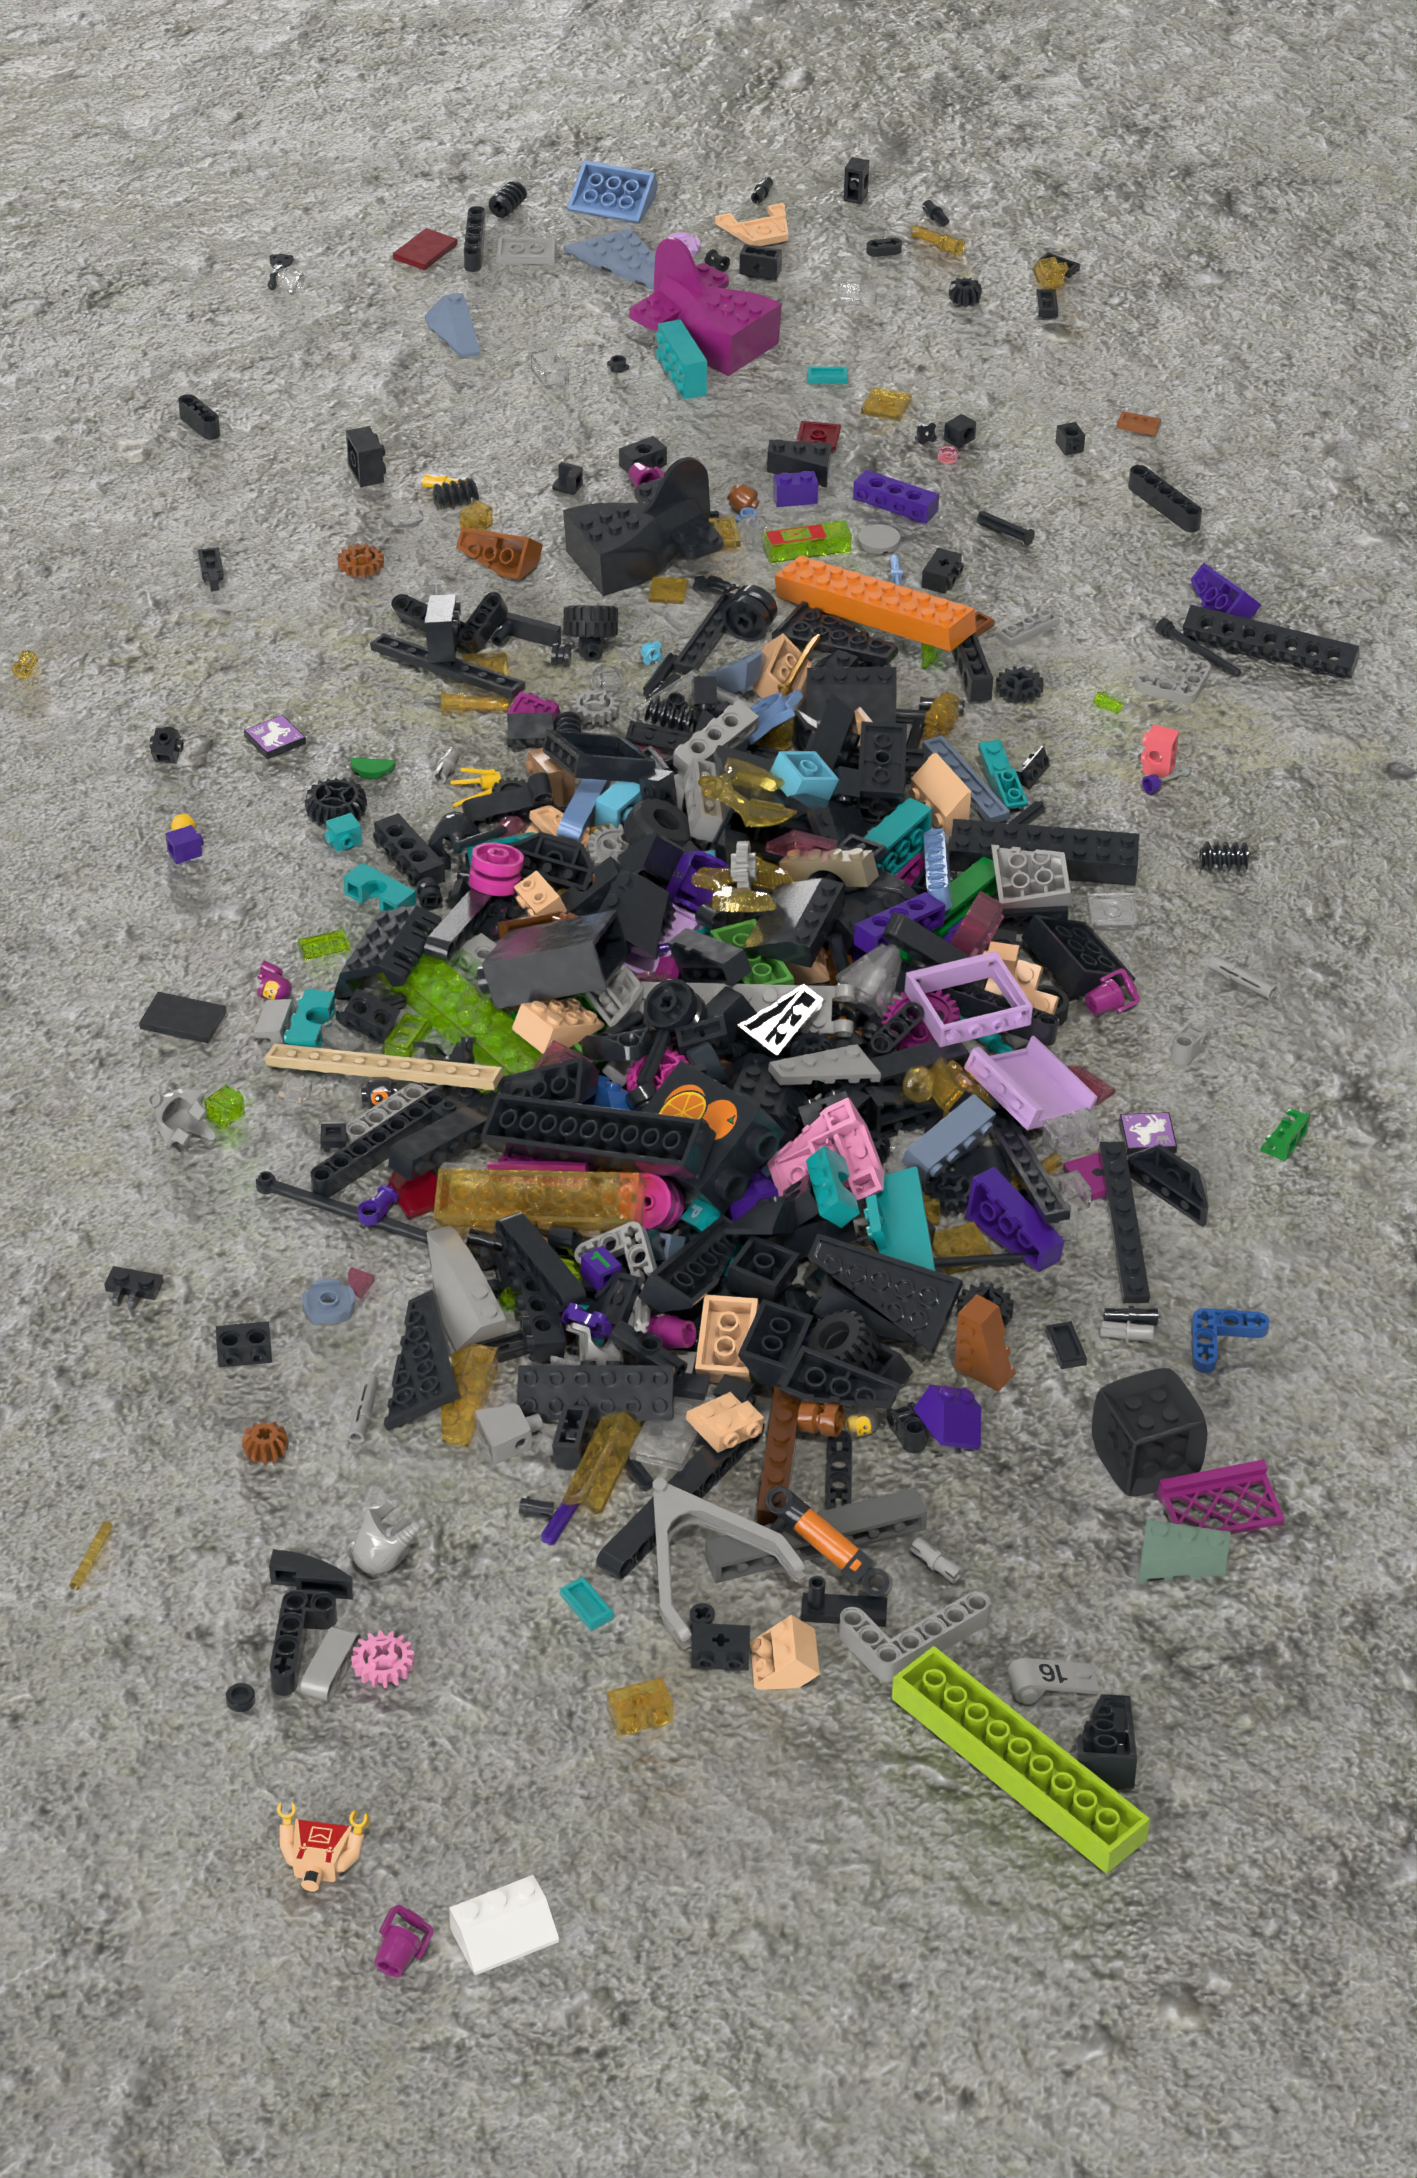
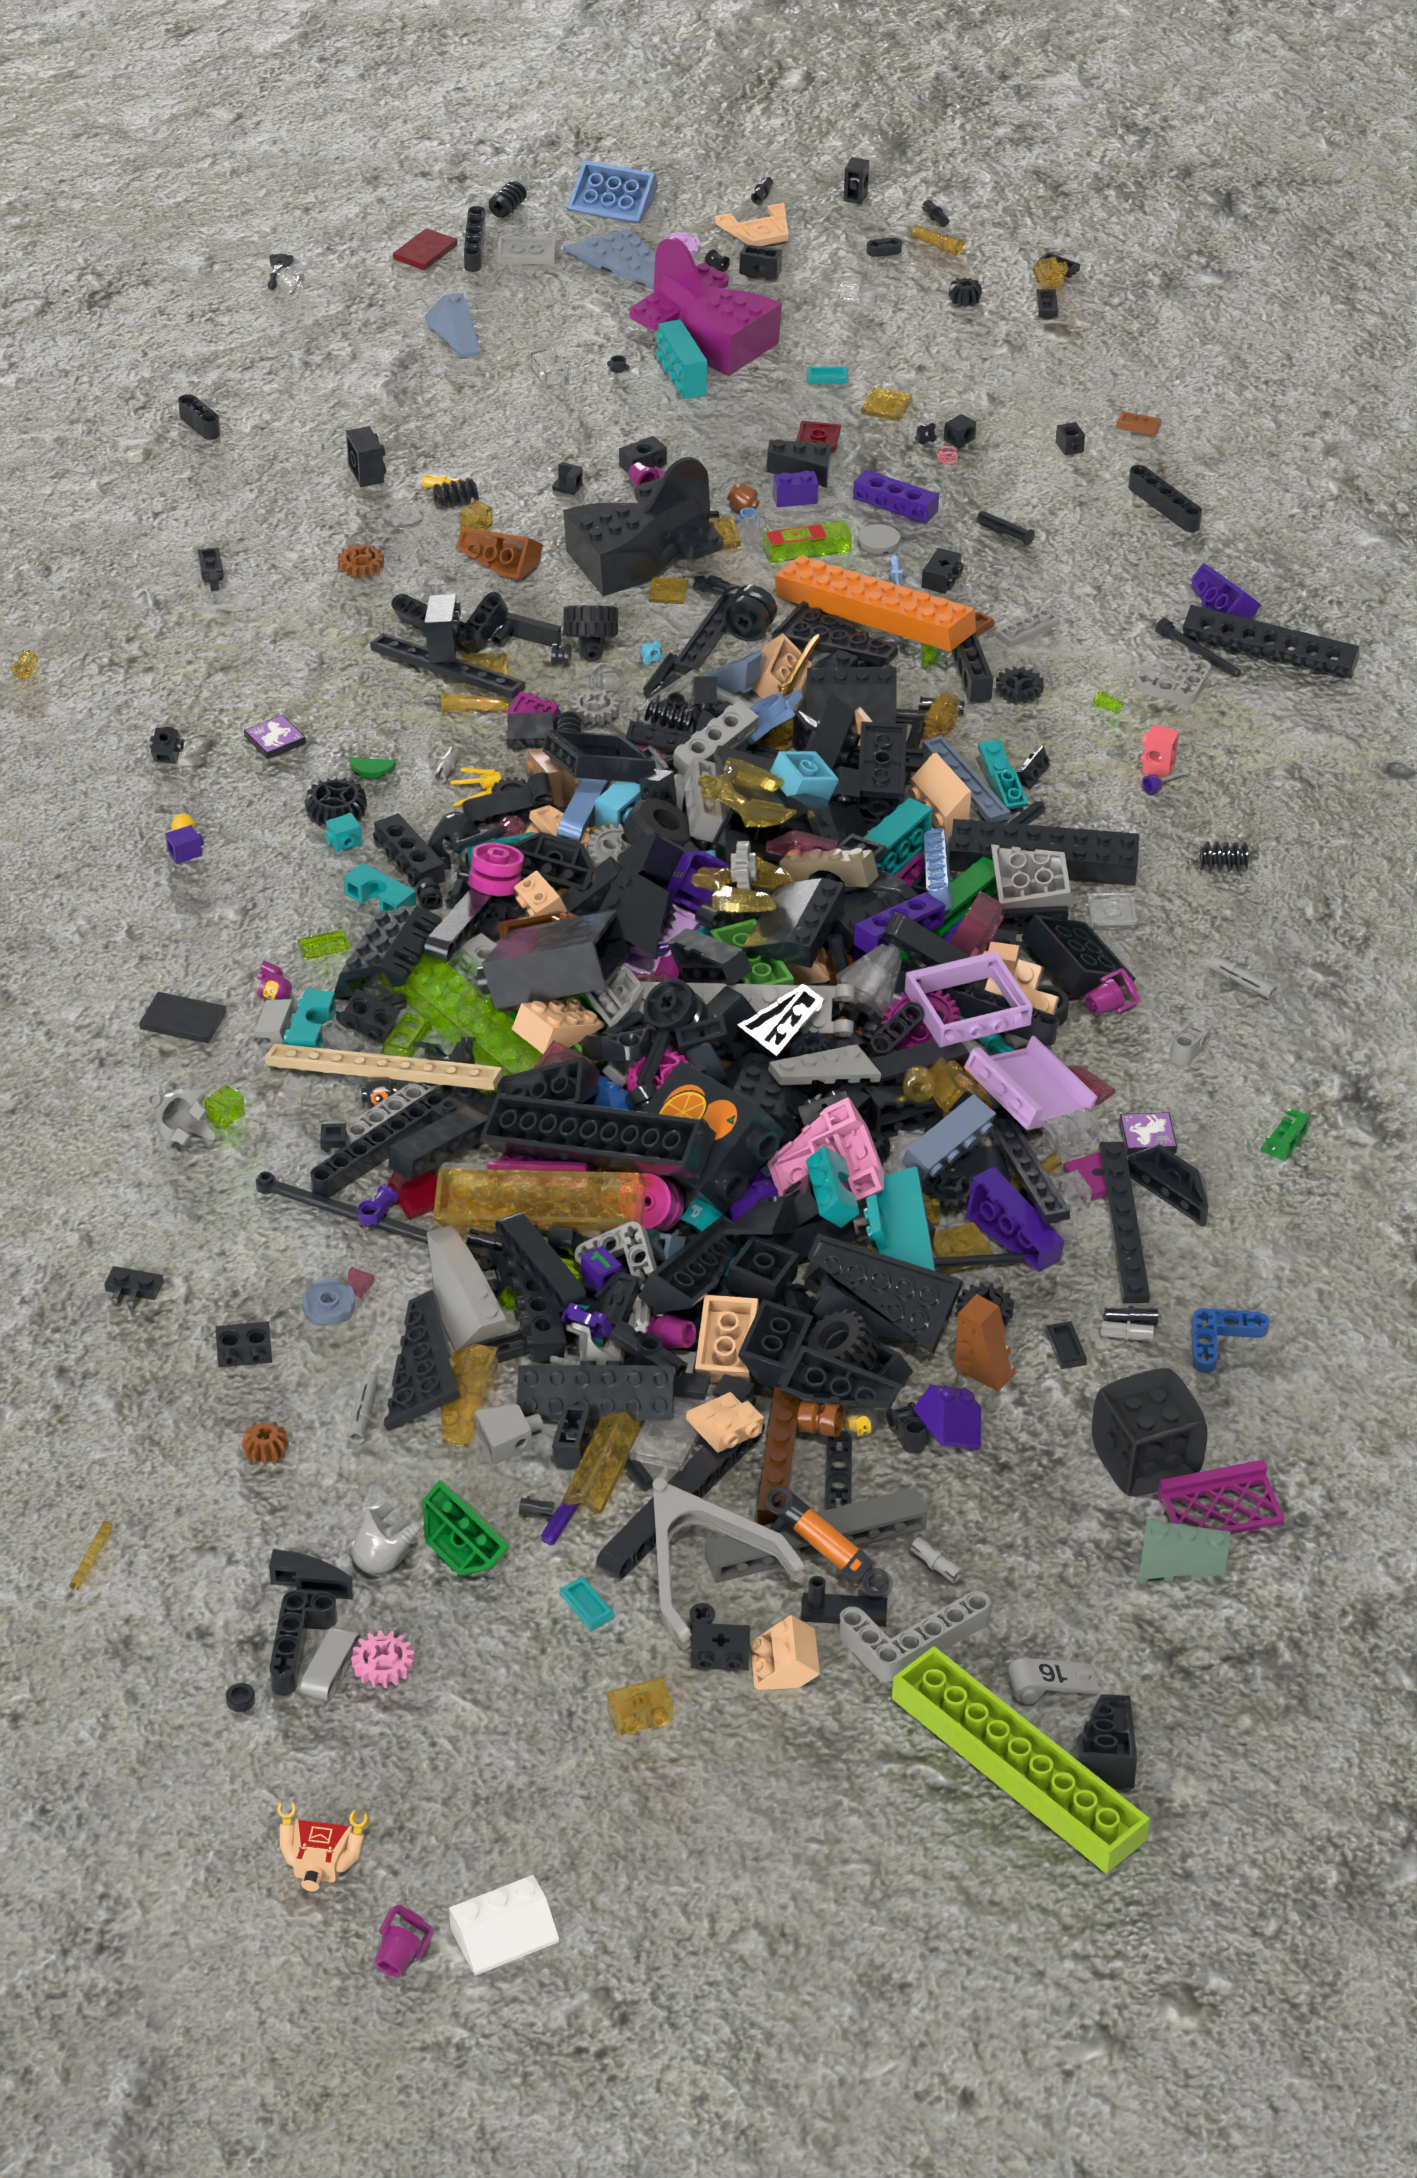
none -> green wedge [421,1480,510,1577]

